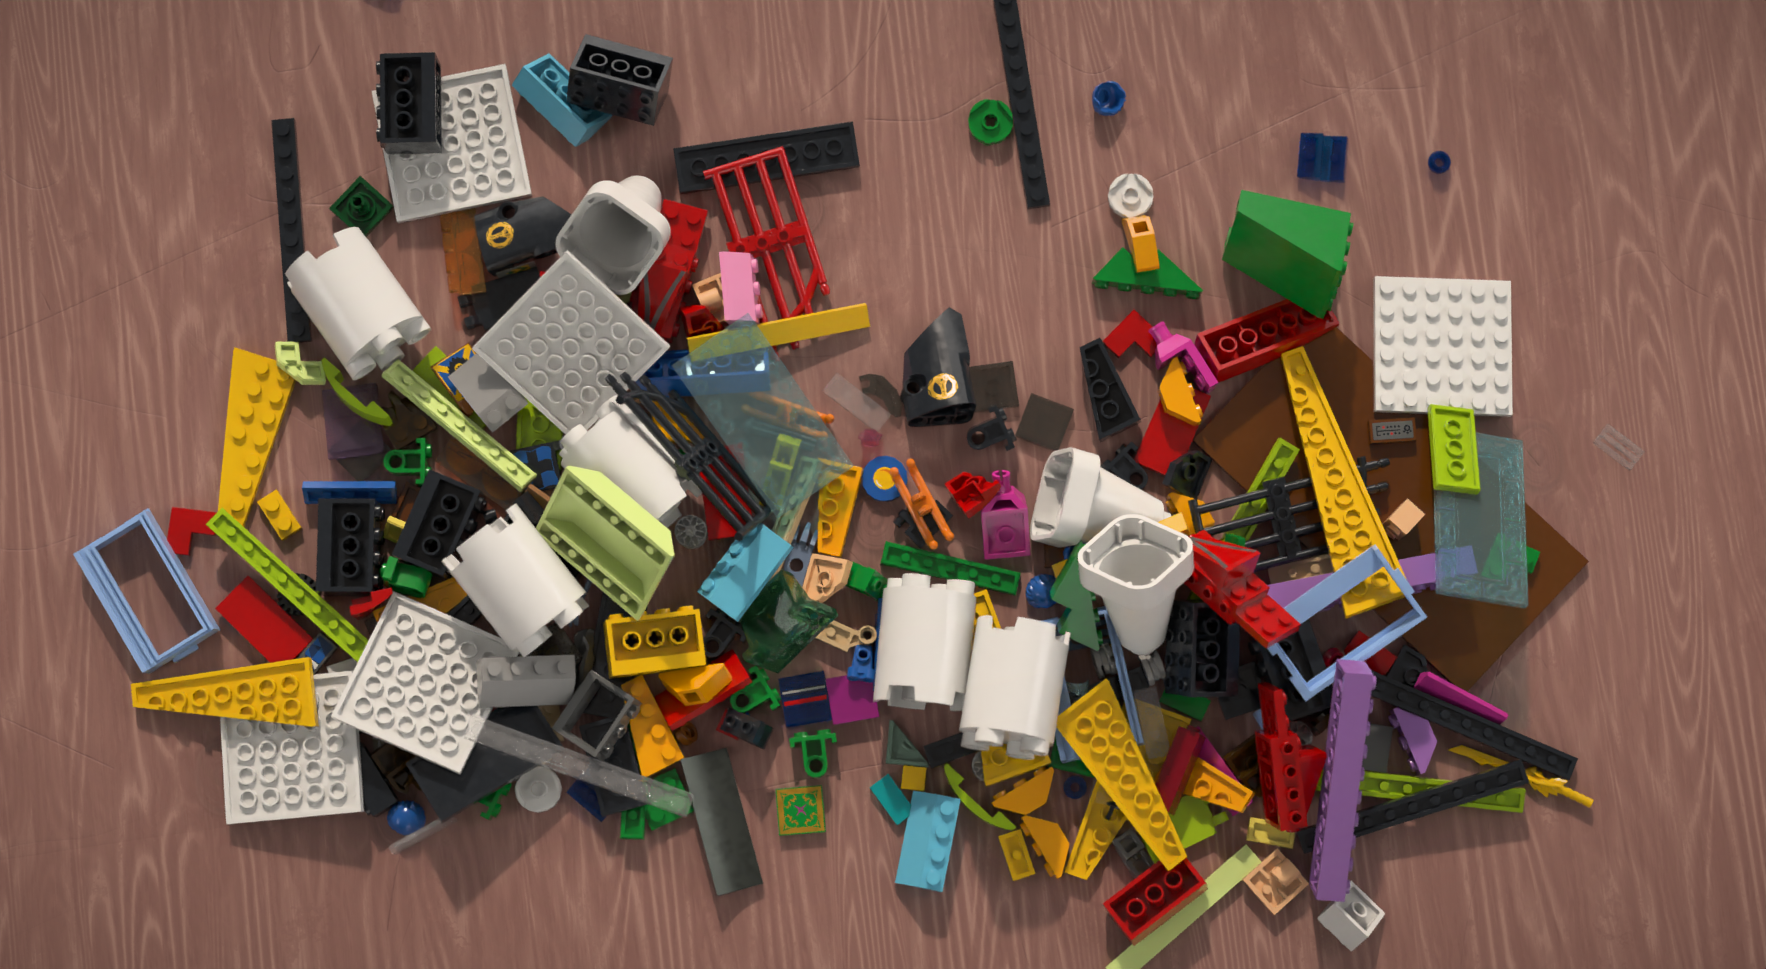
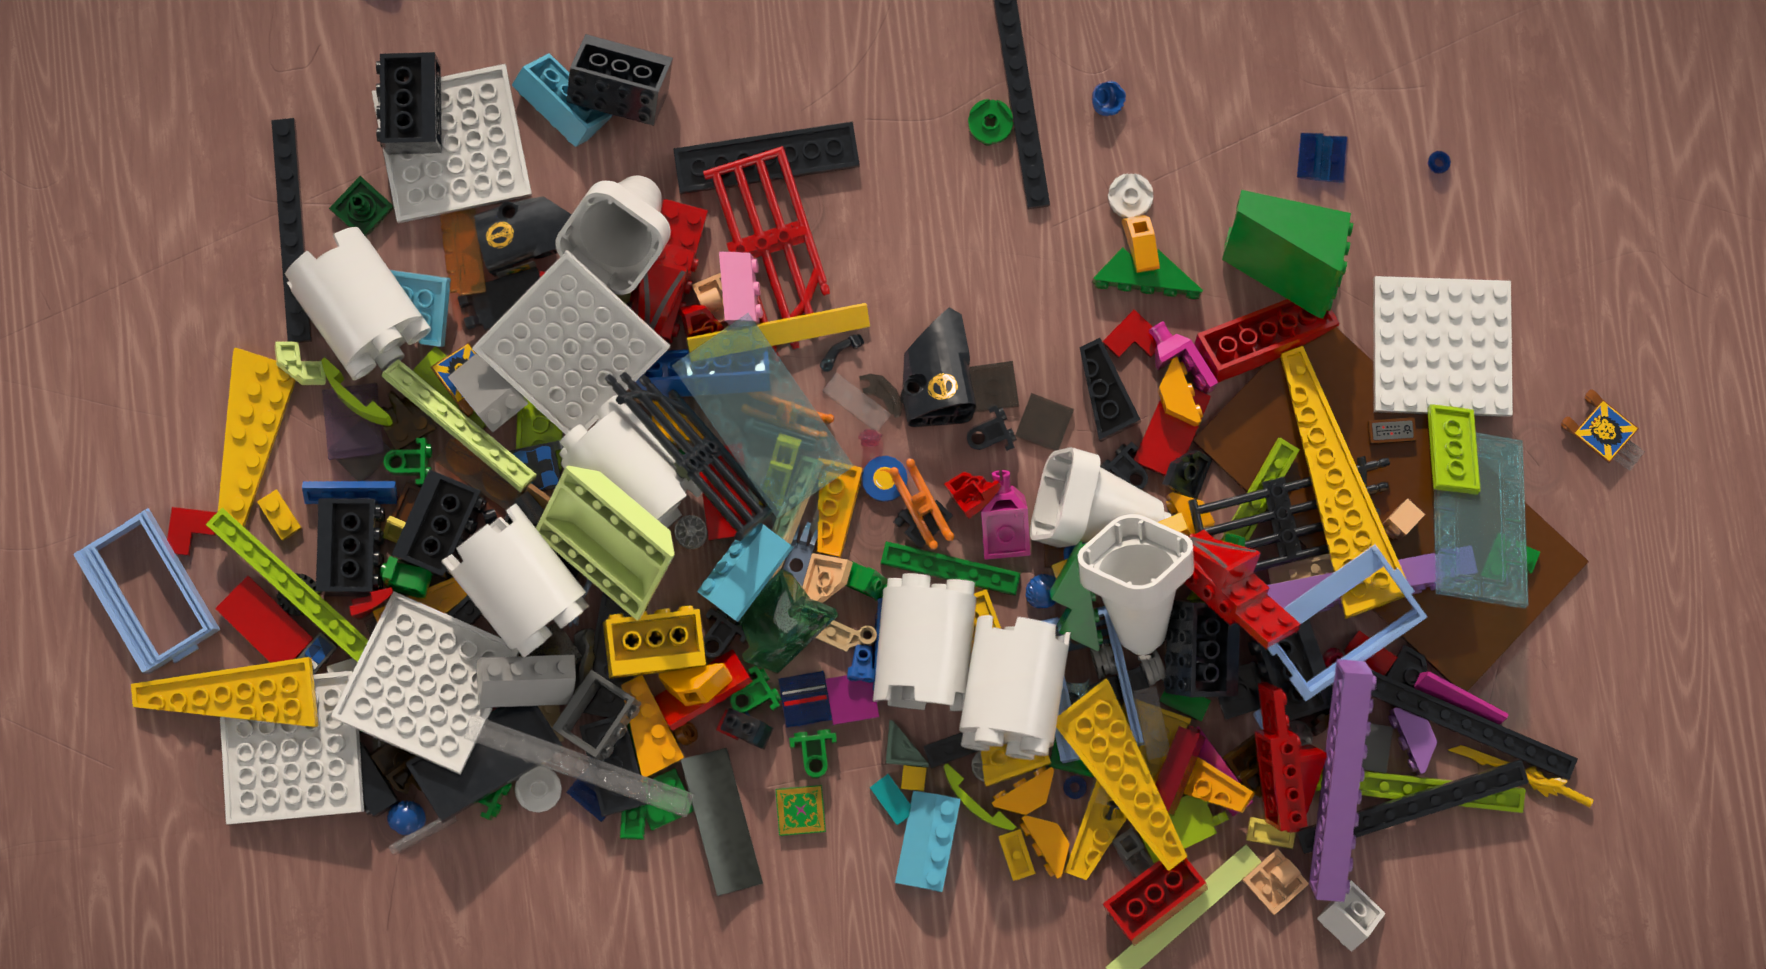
none -> medium azure plate [390,270,451,347]
none -> black piece [819,334,864,372]
none -> flag [1561,389,1639,463]

